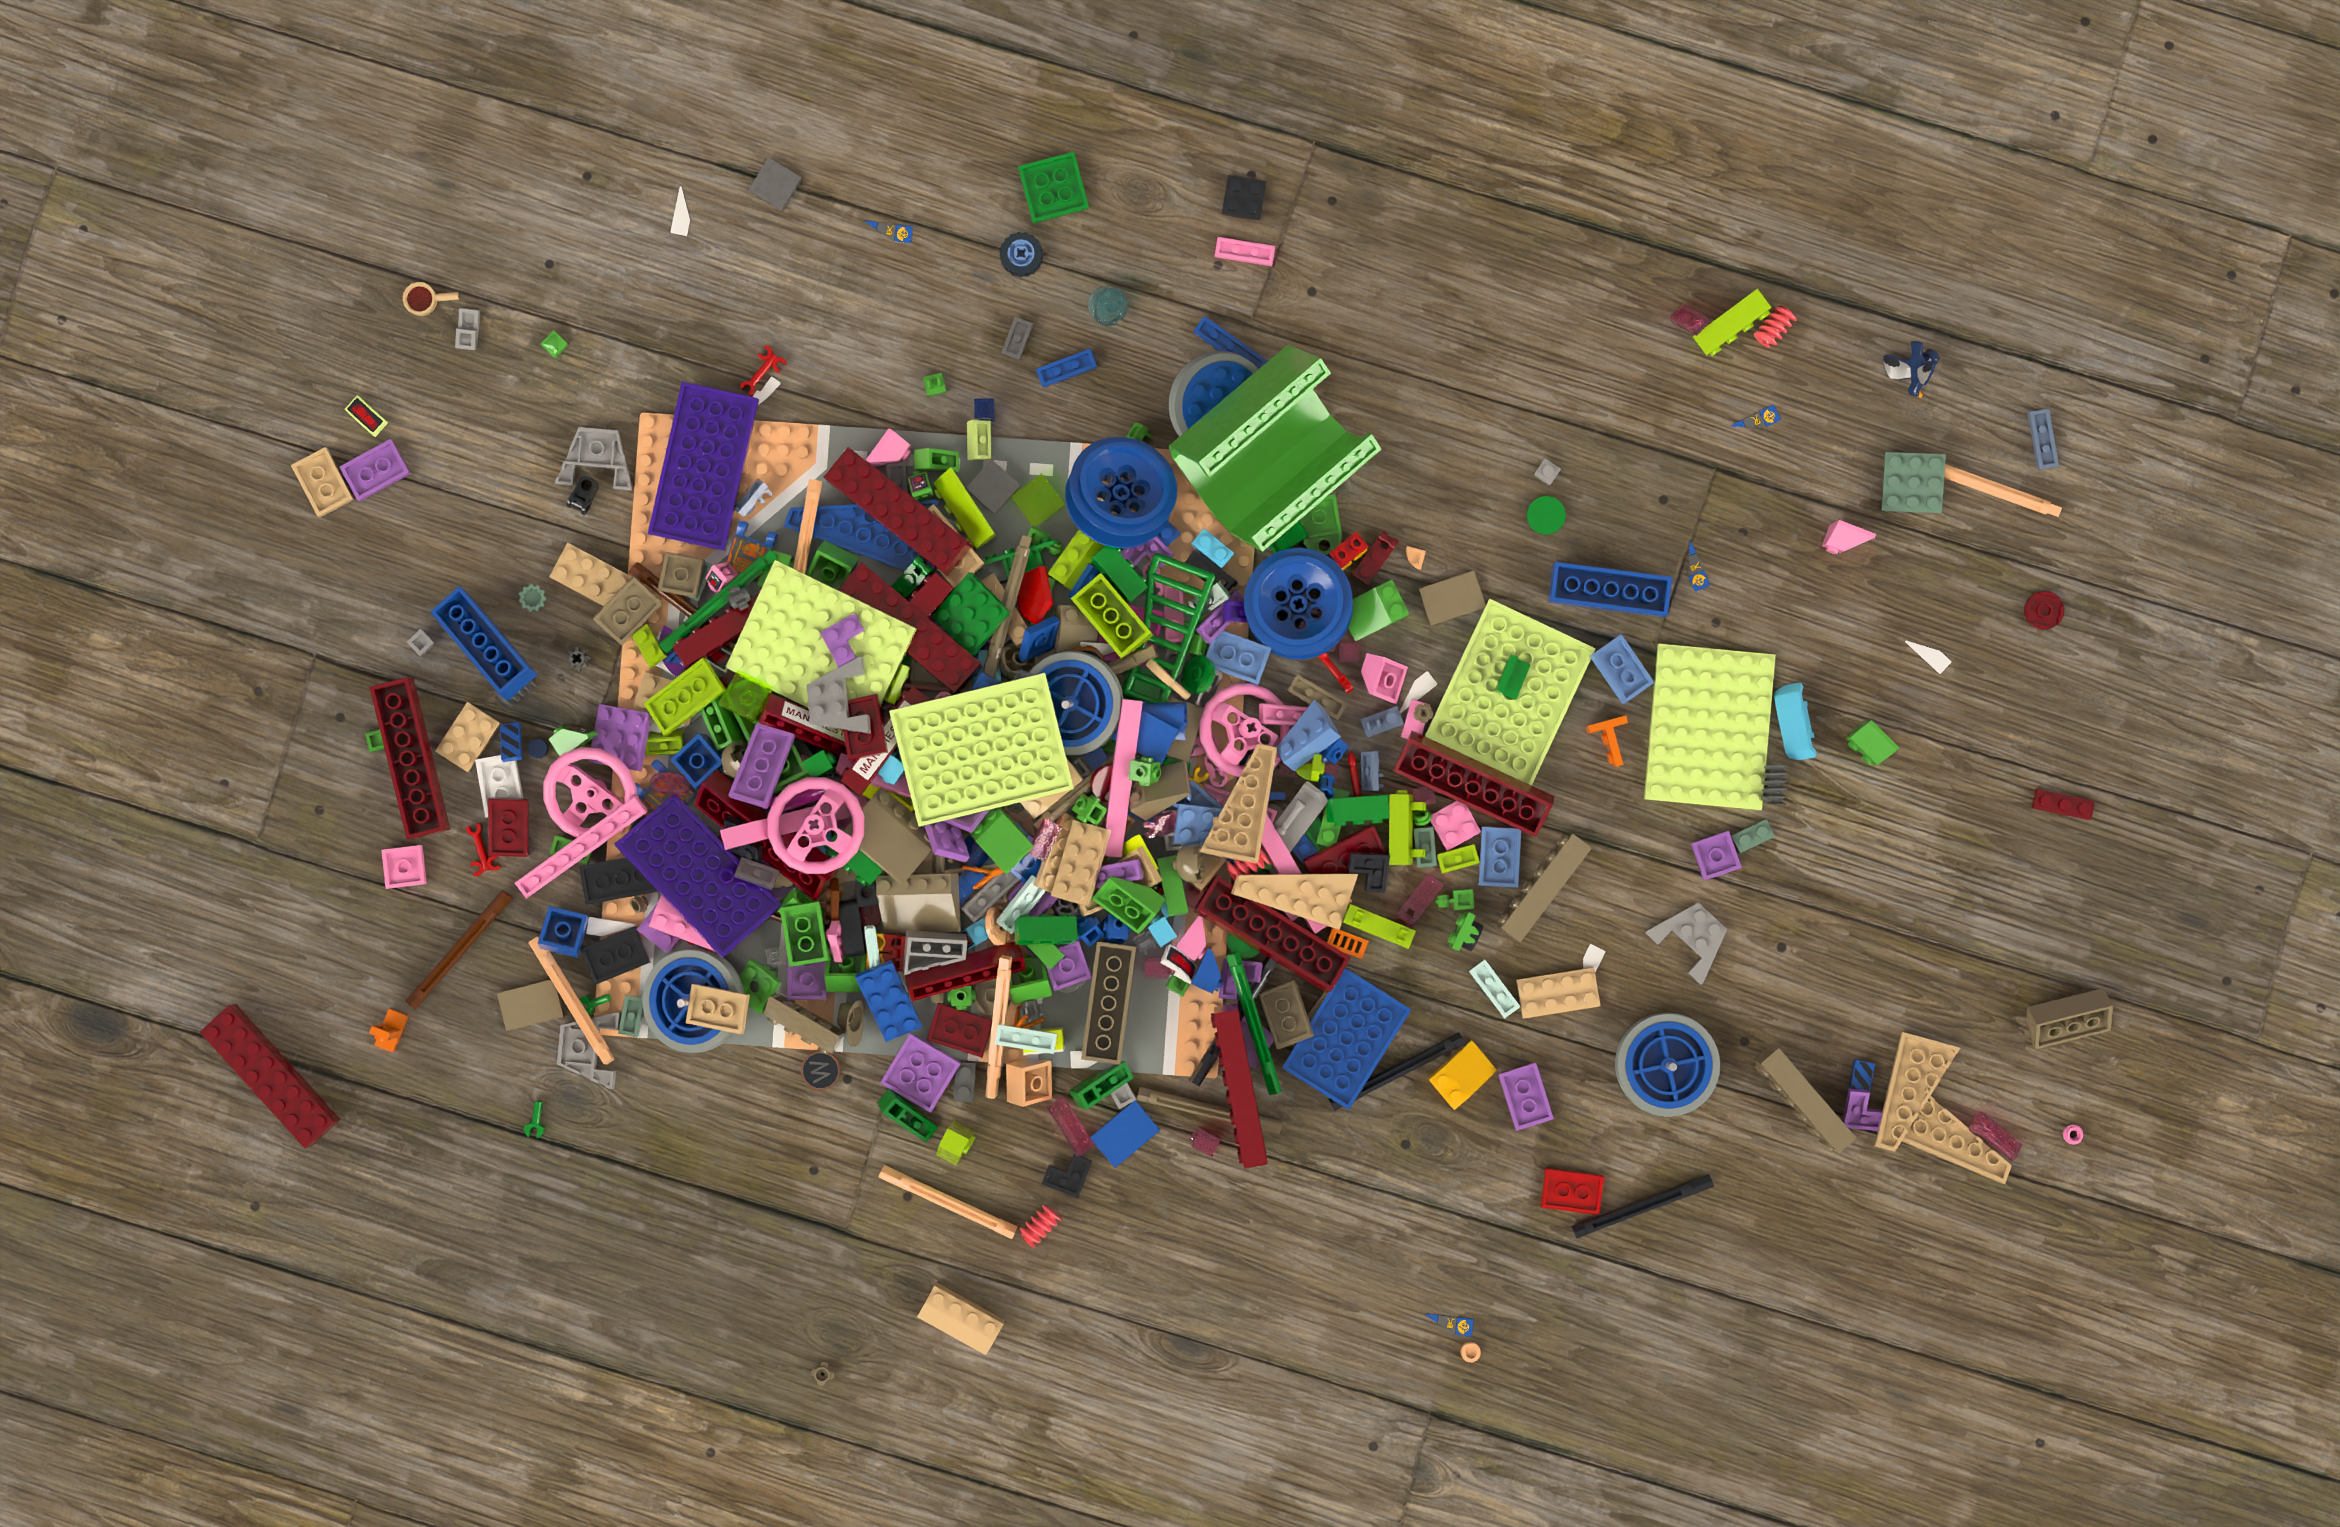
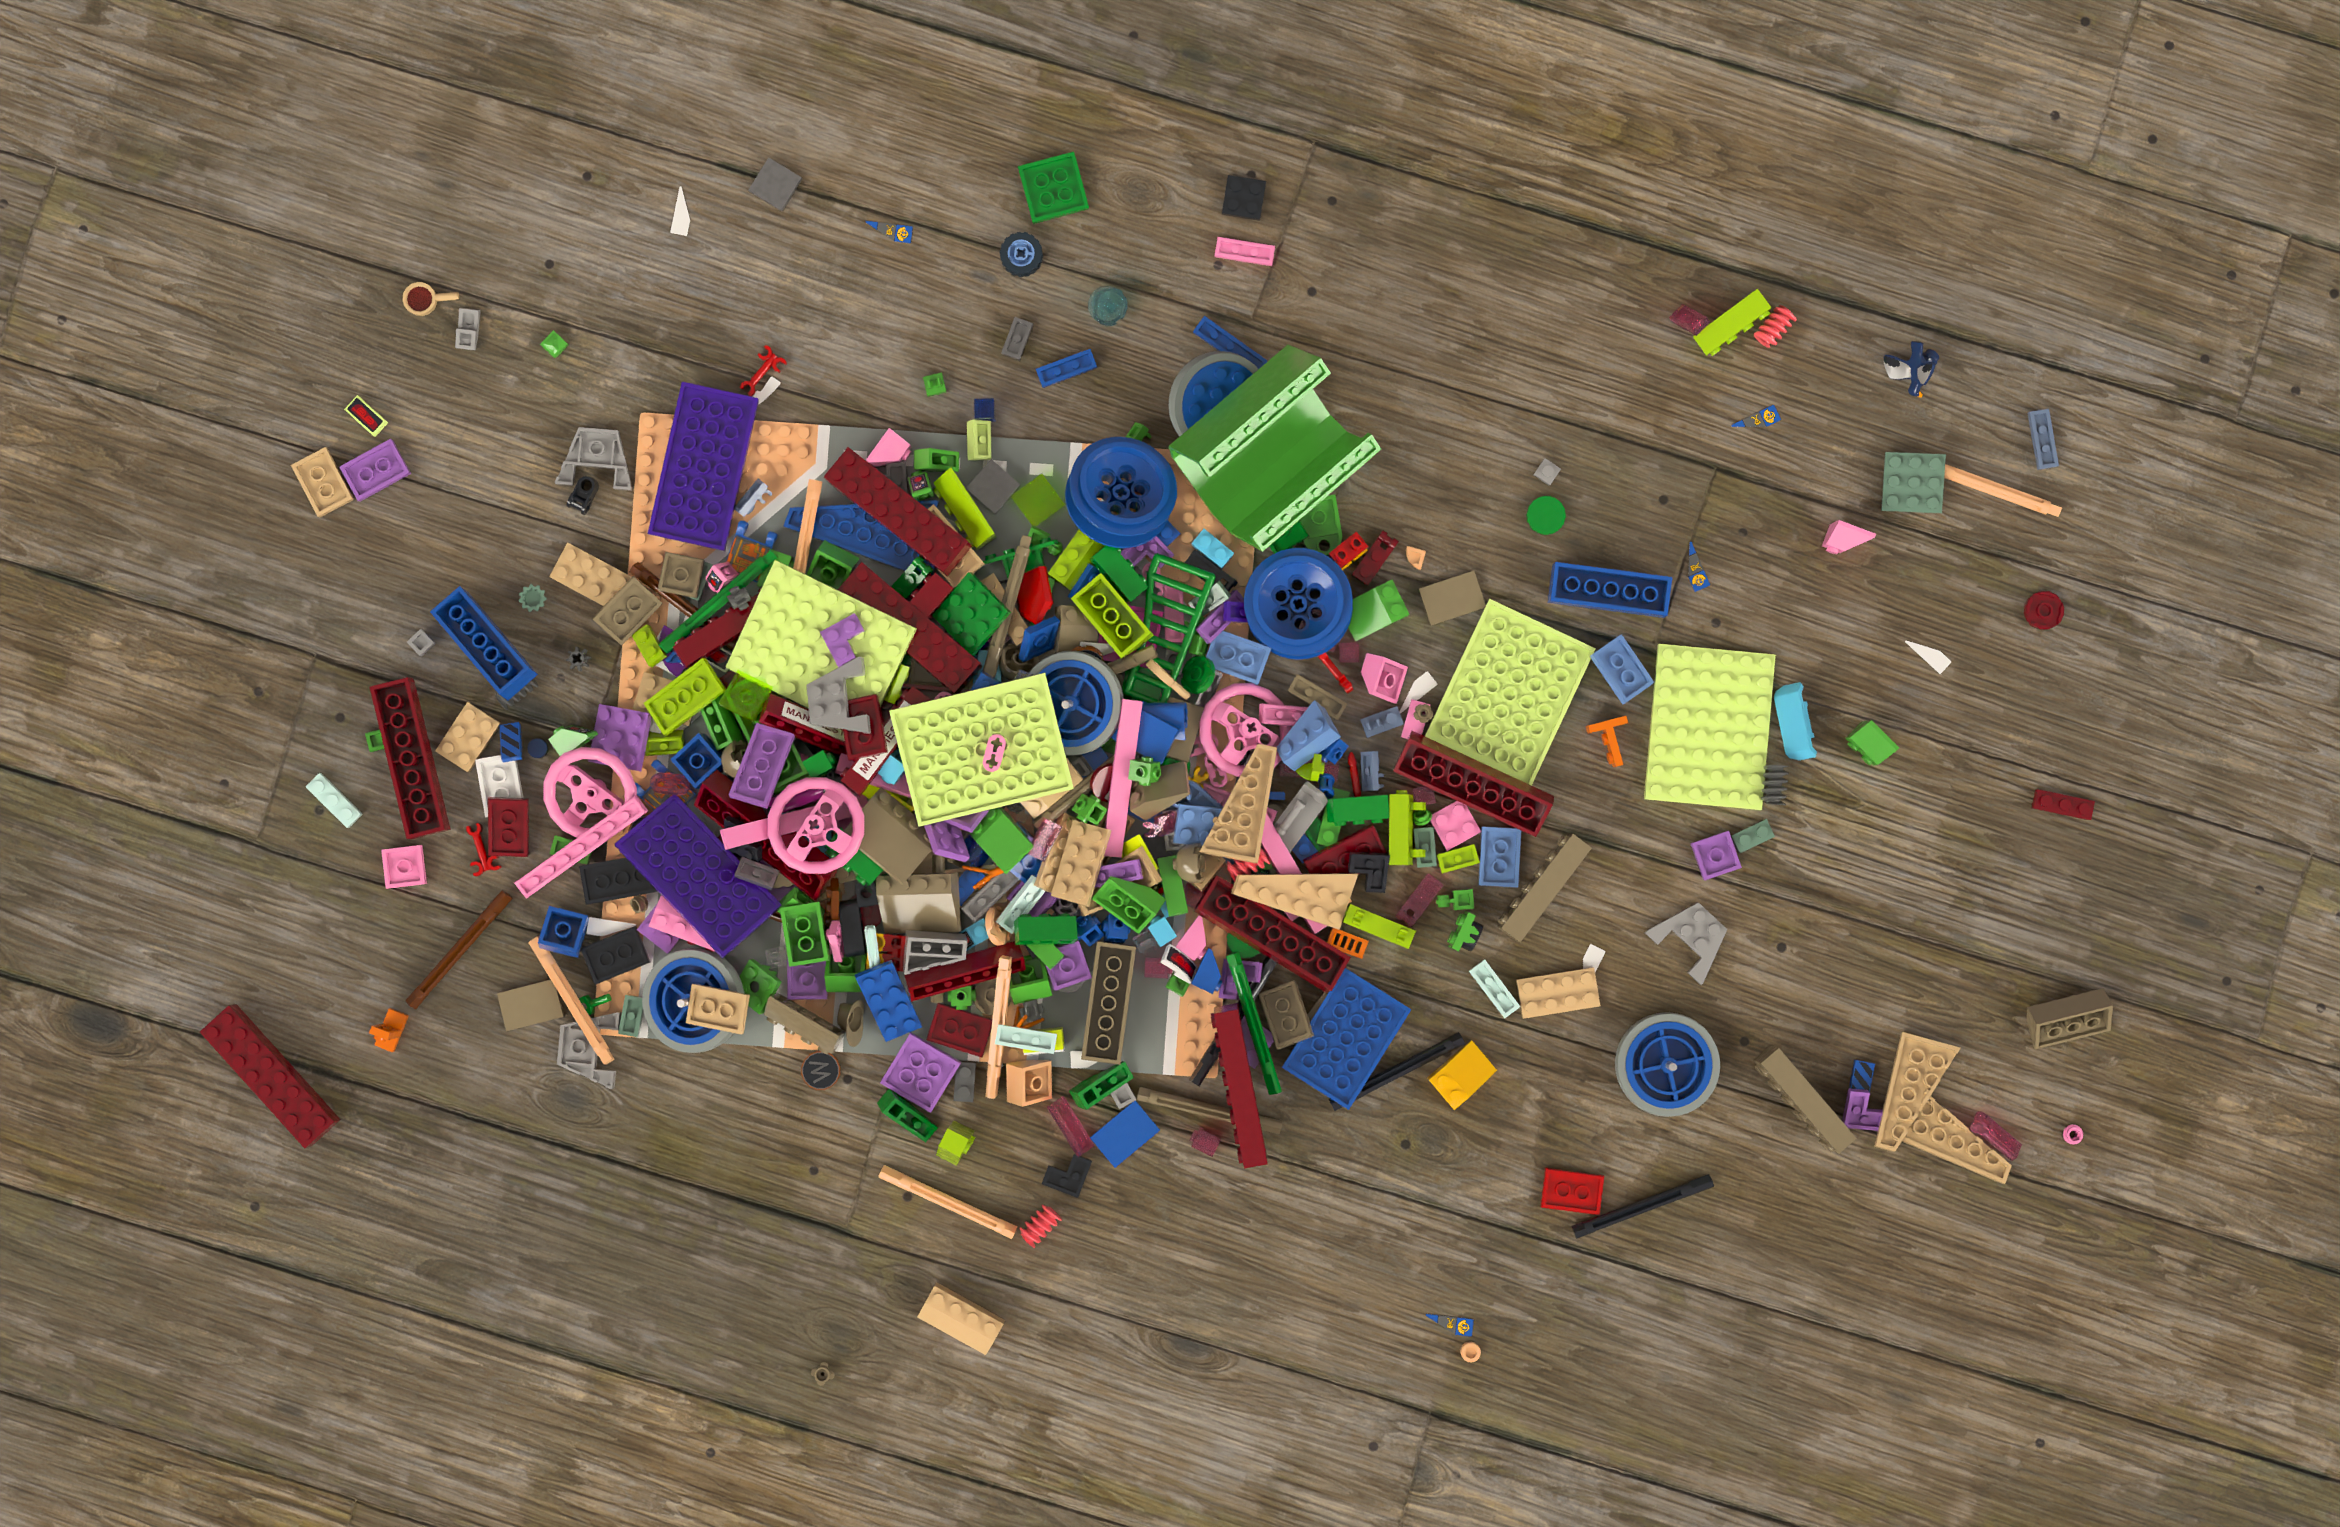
green bar [524,1101,546,1138] -> none
green panel [1494,654,1530,700] -> none
medium lavender plate [1498,1062,1554,1131] -> none
none -> light aqua plate [306,773,363,828]
none -> bright pink beam [983,734,1006,772]

